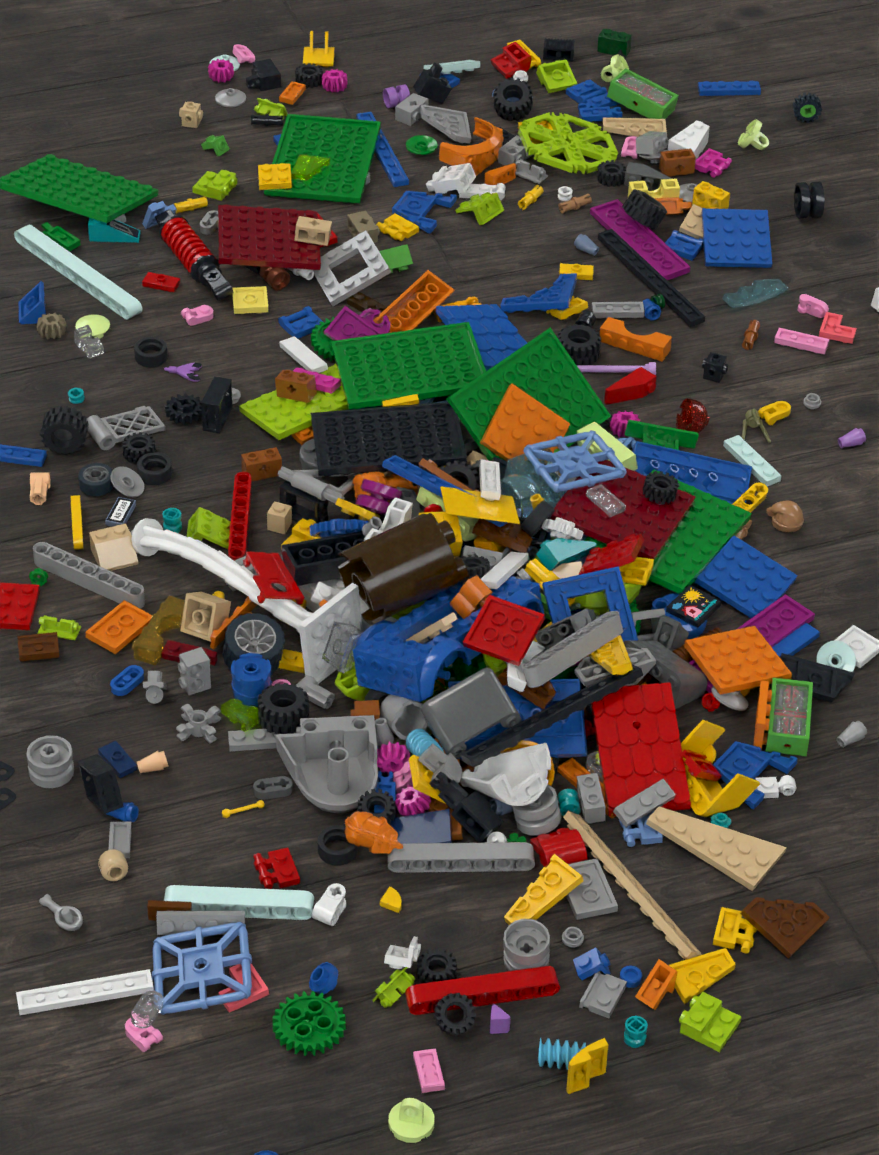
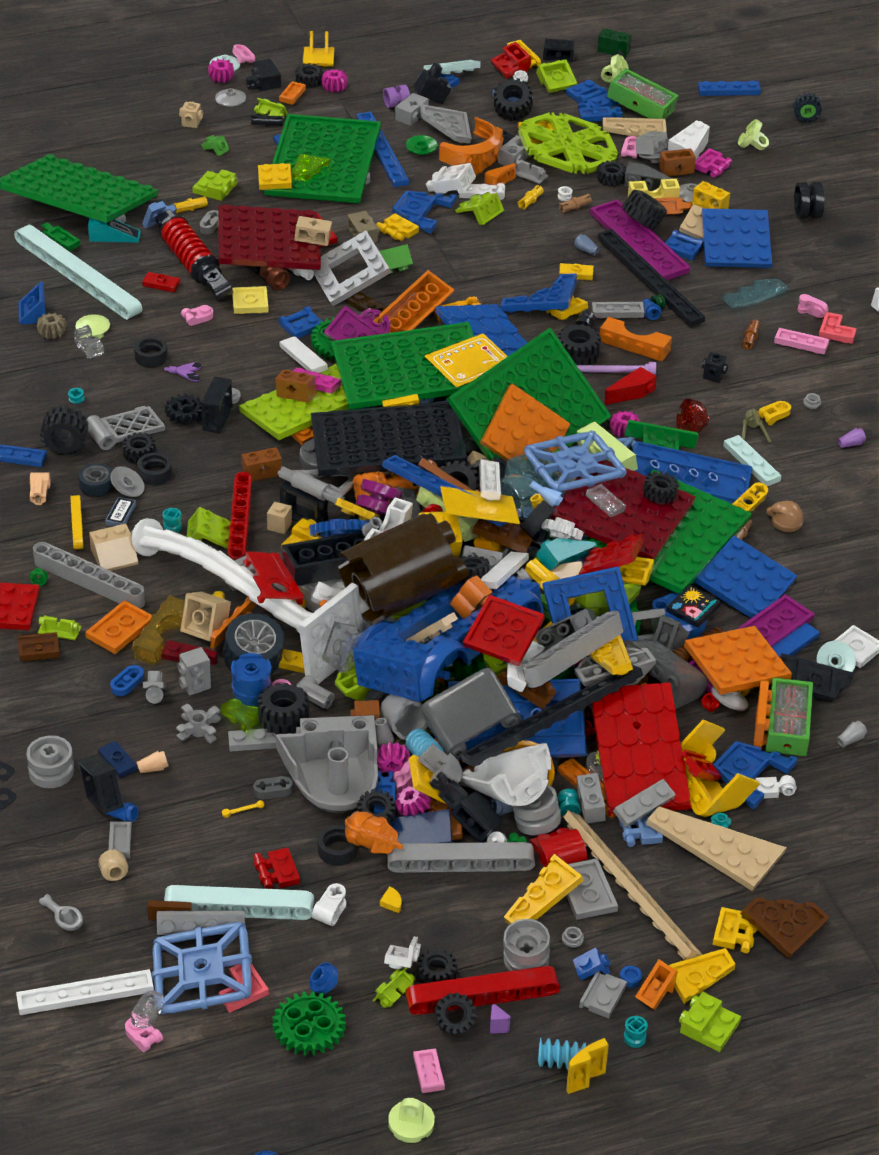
none -> yellow sticker [425,334,508,387]
none -> light blue cone [529,481,563,507]

